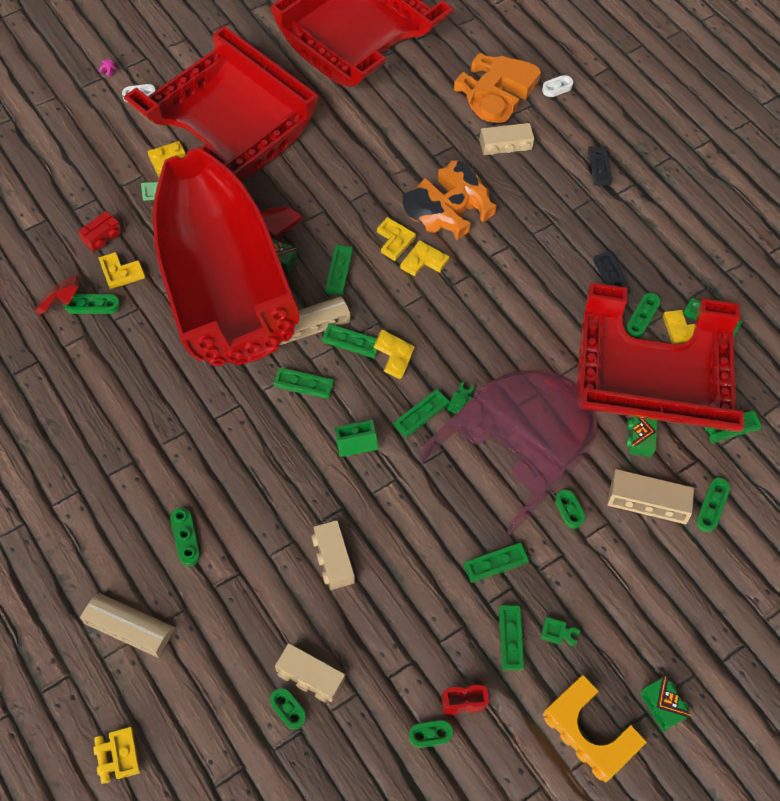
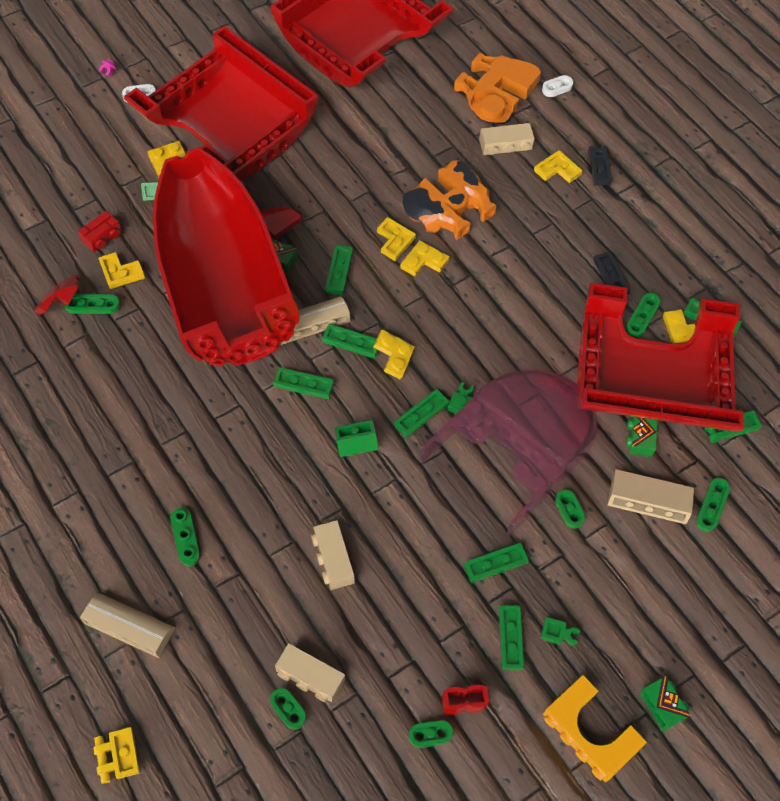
none -> yellow plate [534,150,583,183]

